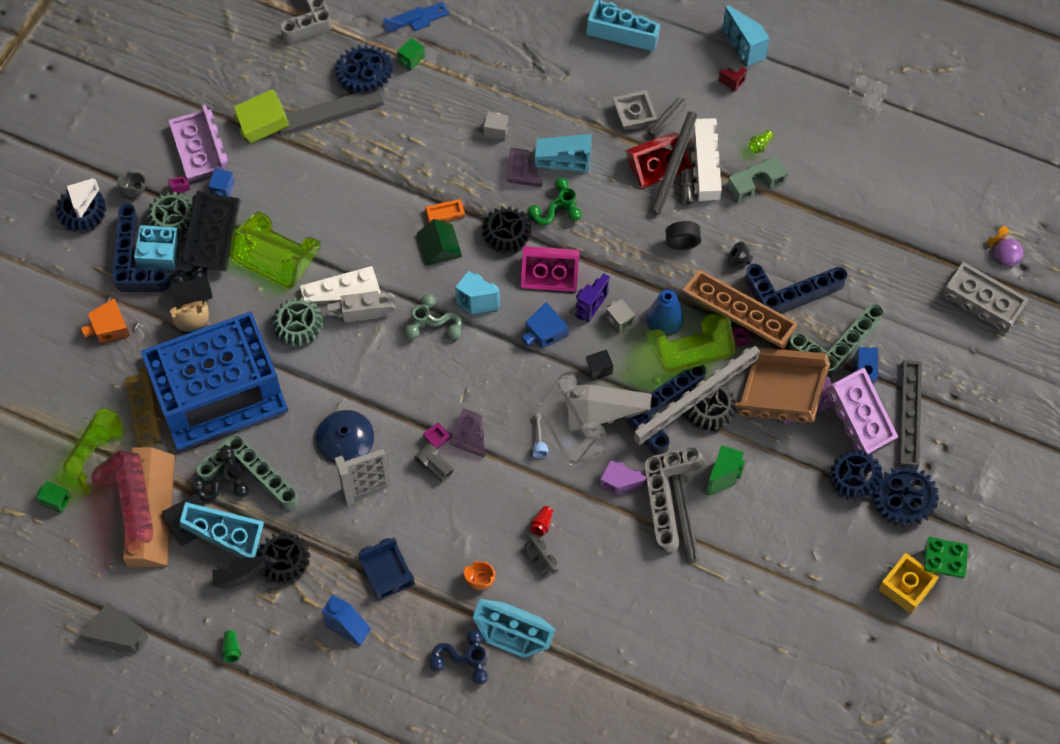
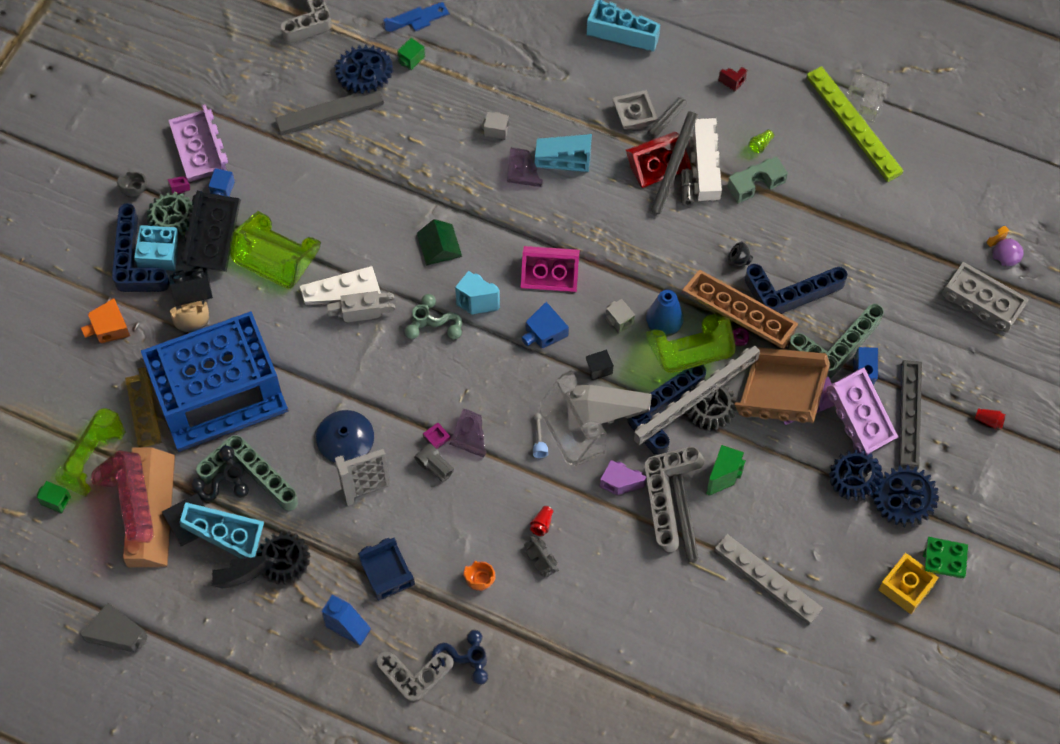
dark blue gear [56,189,107,233] -> none
white slope [67,178,99,218] -> none
green cone [221,630,242,663] -> none
lime brick [234,89,290,143] -> none
sand green gear [272,297,323,347] -> none
orange tile [425,199,465,222] -> none
medium azure wedge [473,599,556,658] -> none
black gear [482,206,532,254] -> none
green piece [527,178,582,226] -> none
dark purple plate [575,273,610,322] -> none
black tyre [665,221,701,250] -> none
medium azure slope [722,5,770,66] -> none
none -> light grey beam [377,652,453,701]
none -> light grey plate [714,534,823,625]
none -> lime plate [806,66,904,182]
none -> red cone [975,408,1006,429]

